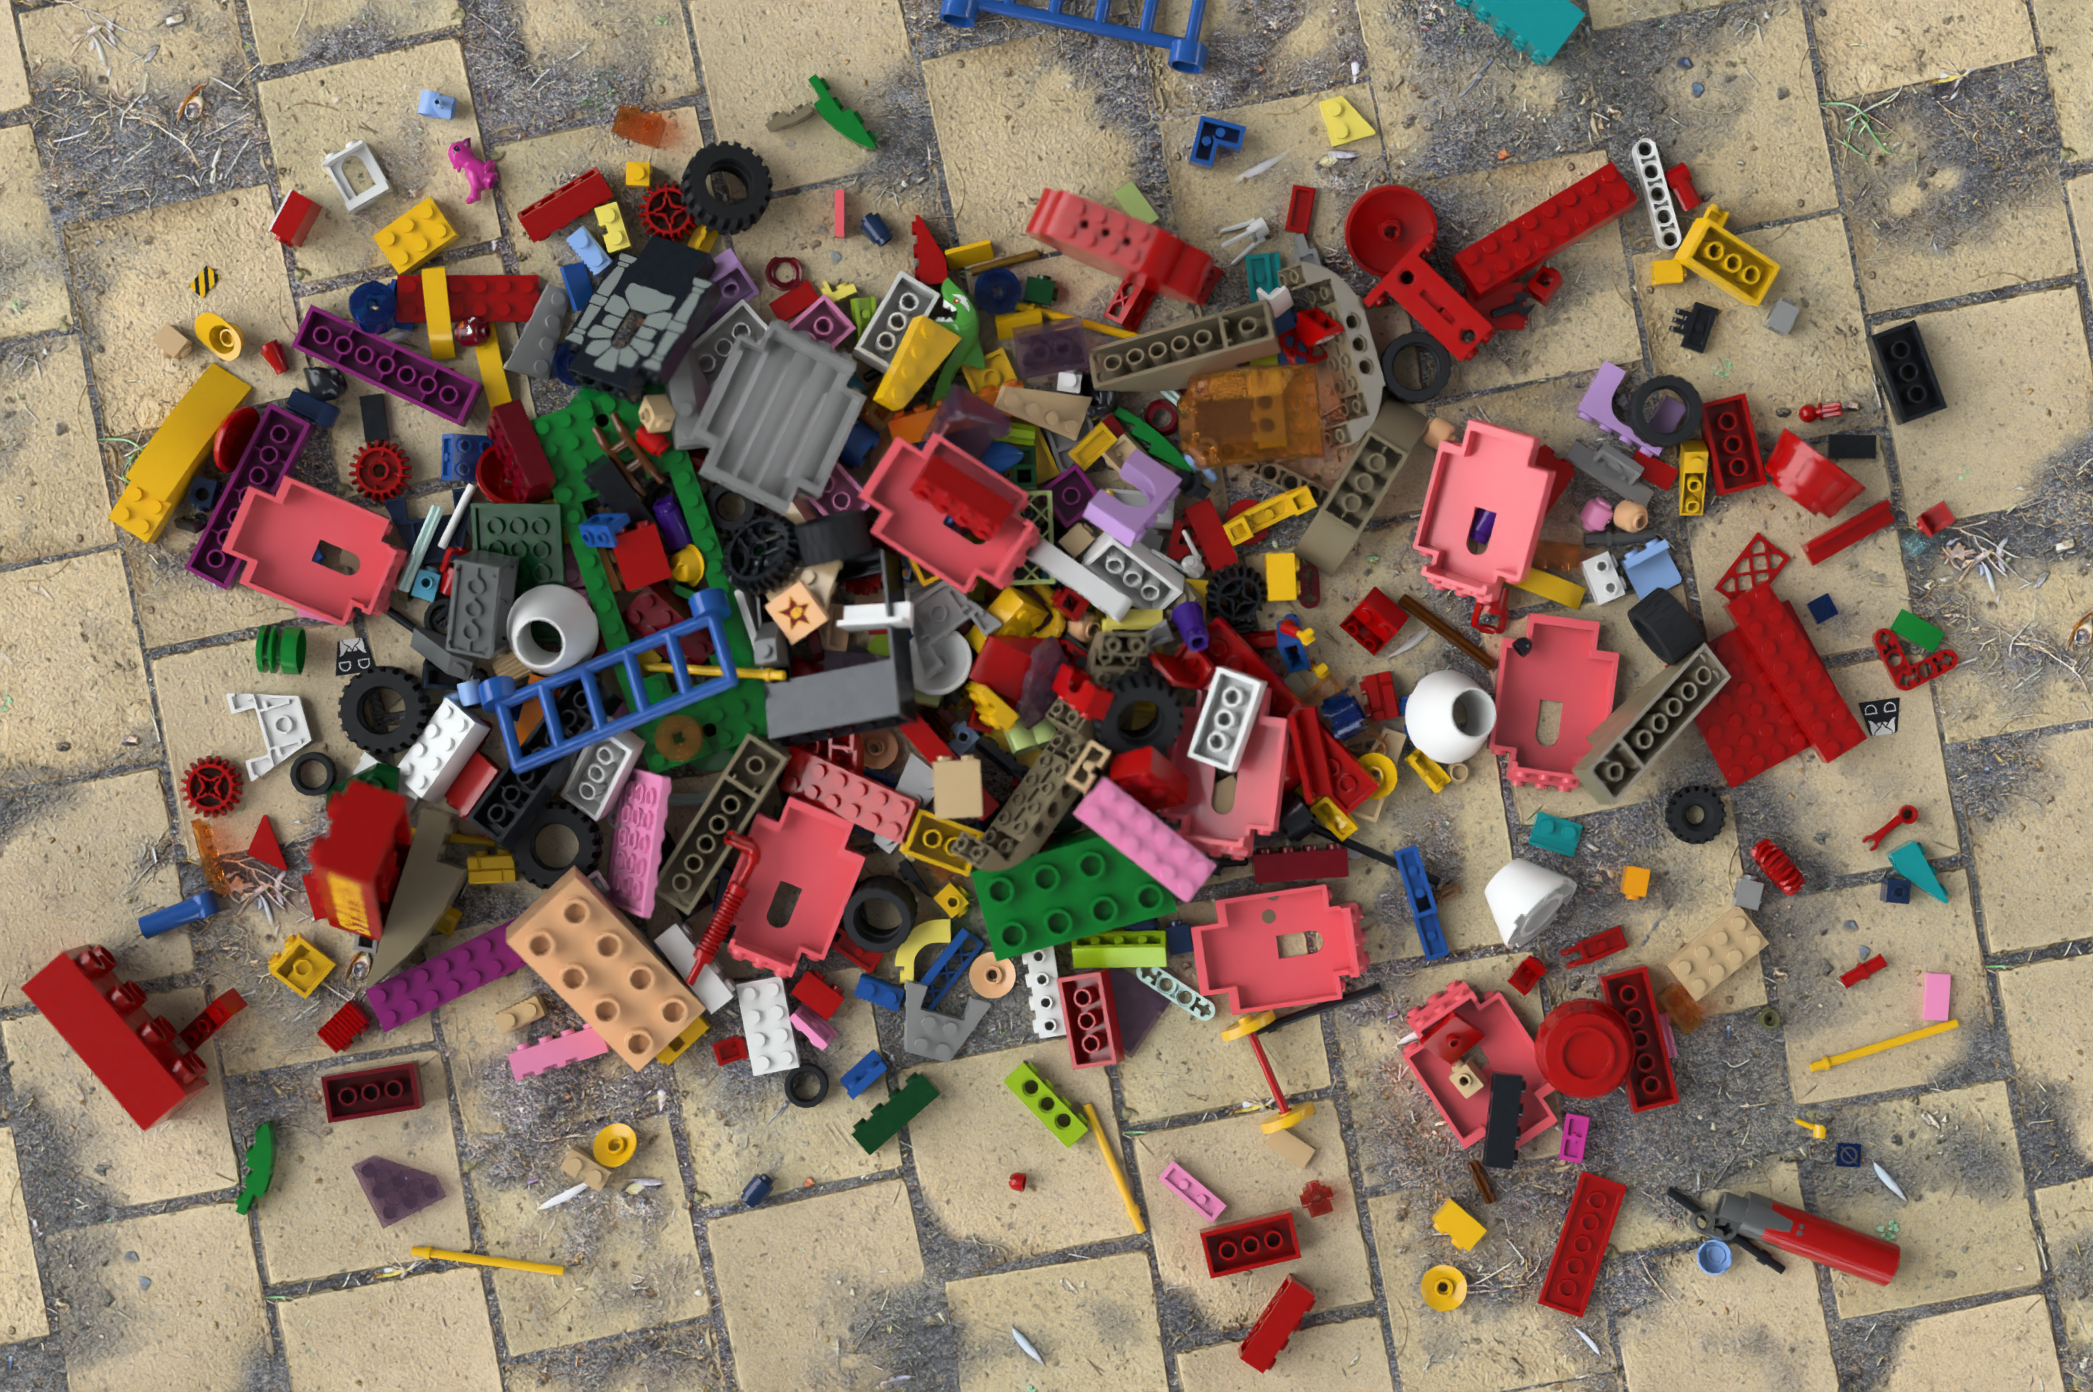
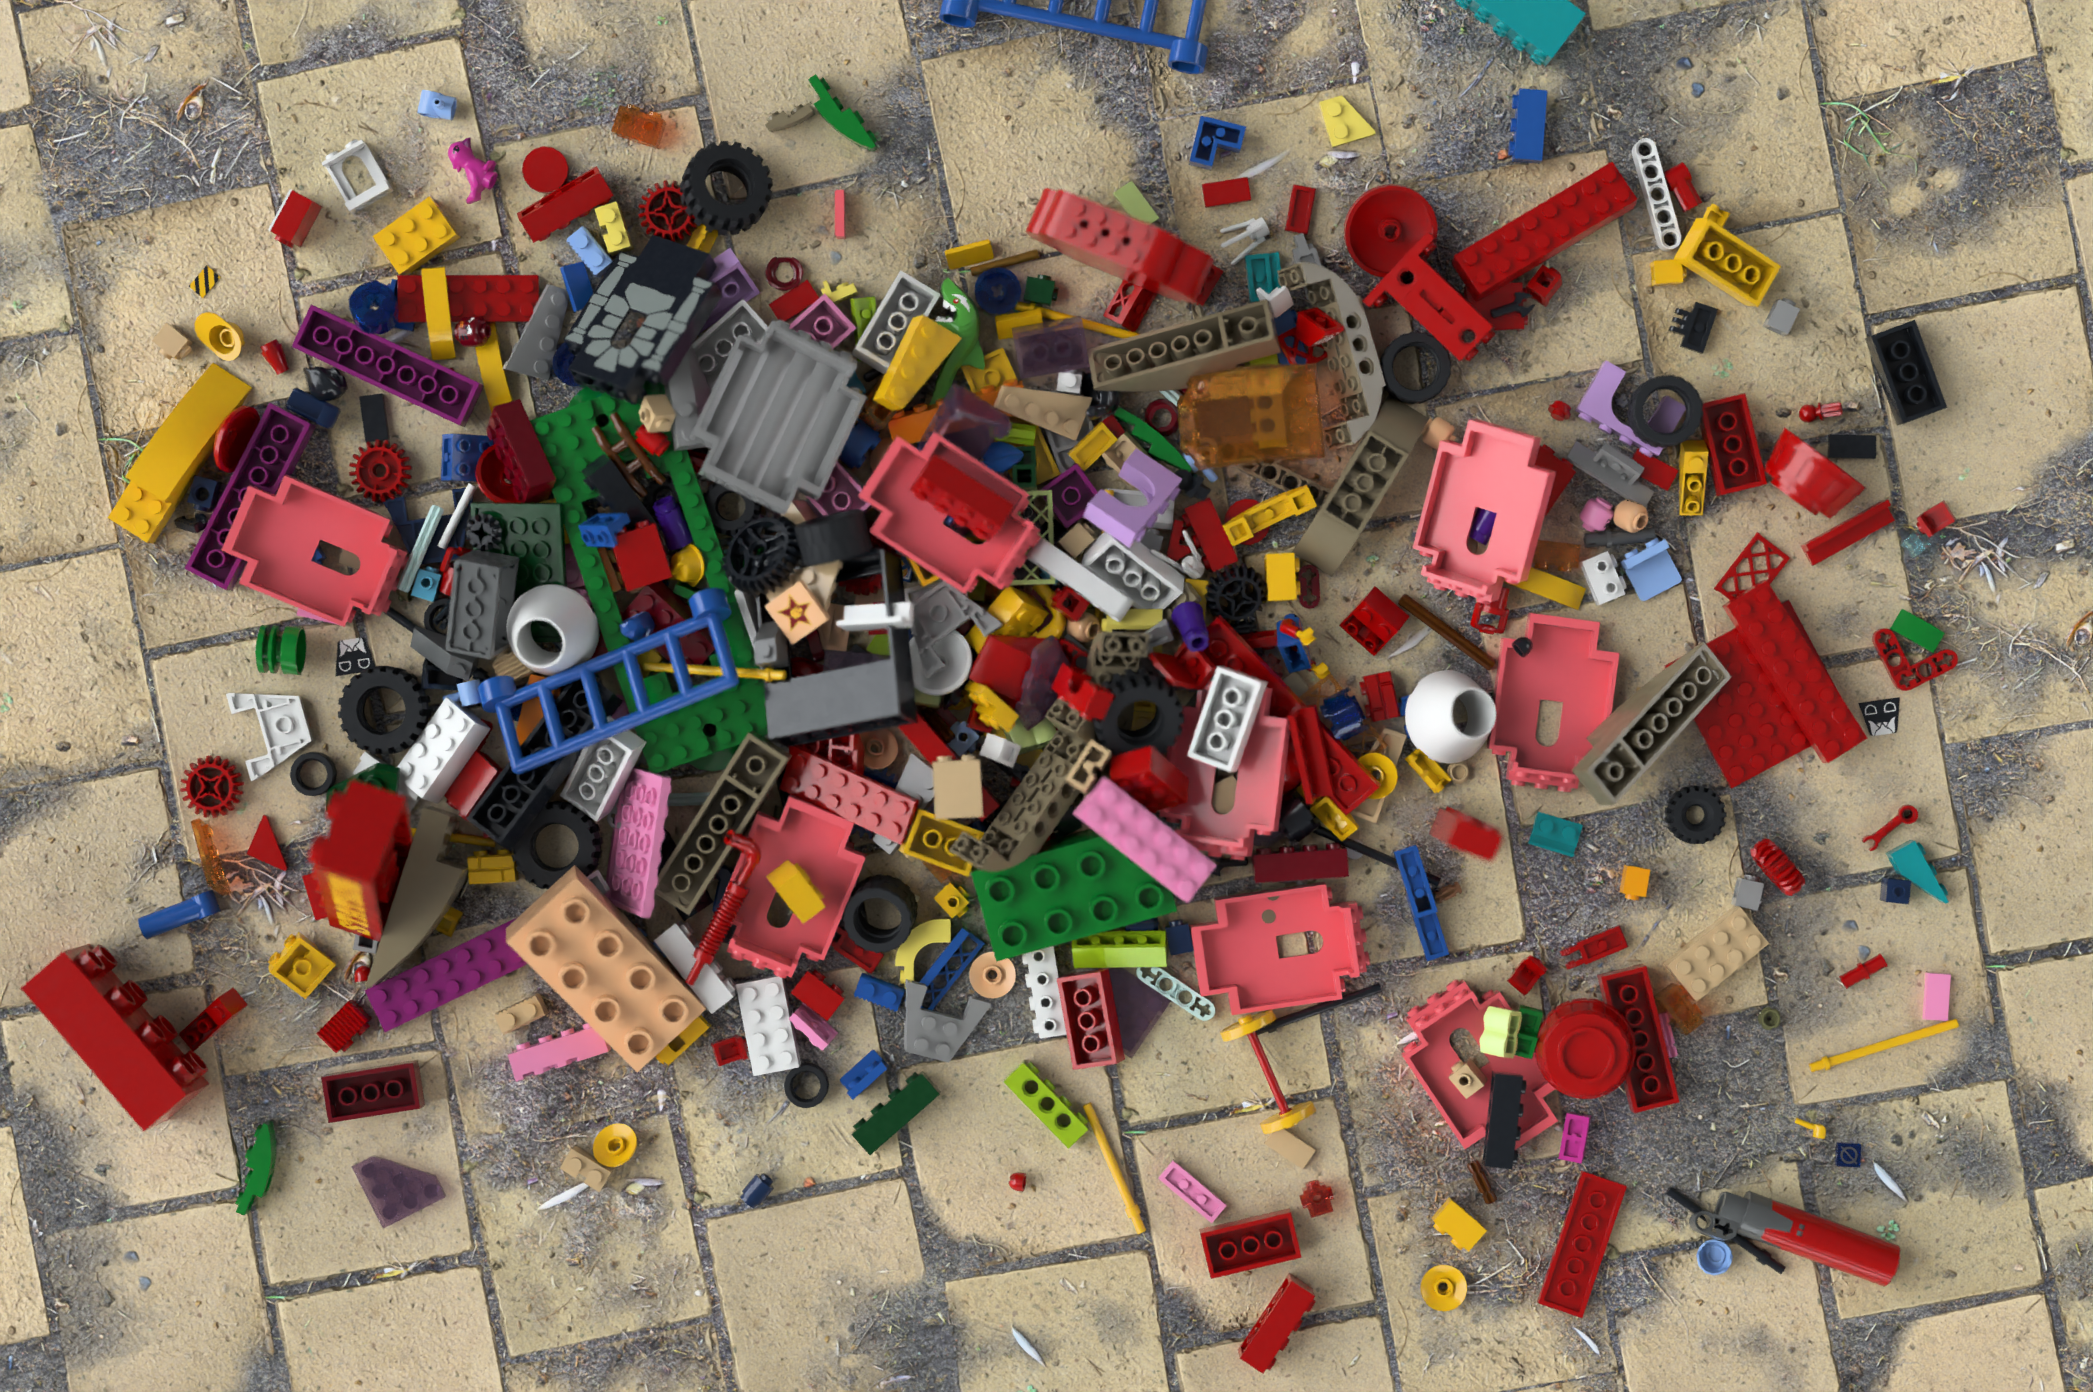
yellow bar [411,1245,565,1276] -> none
yellow brick [626,162,653,189] -> none
clear orange brick [655,714,705,762] -> none
dark blue brick [860,212,894,248] -> none
black plate [898,858,932,897] -> none
red slope [912,215,948,287] -> none
red plate [1419,1011,1485,1065] -> none
white cone [1484,858,1577,949] -> none
black tyre [1628,587,1703,665] -> none
clear blue tile [1806,593,1839,624] -> none
none -> red hinge [354,966,371,982]
none -> black gear [465,513,502,551]
none -> red tile [522,146,569,194]
none -> blue rock [620,611,655,641]
none -> yellow brick [766,859,826,924]
none -> white panel [980,733,1021,768]
none -> red tile [1202,177,1251,208]
none -> red brick [1429,806,1503,863]
none -> yellowish green brick [1480,1006,1521,1058]
none -> blue brick [1508,88,1547,164]
none -> green slope [1515,1005,1543,1059]
none -> red plate [1548,401,1571,421]

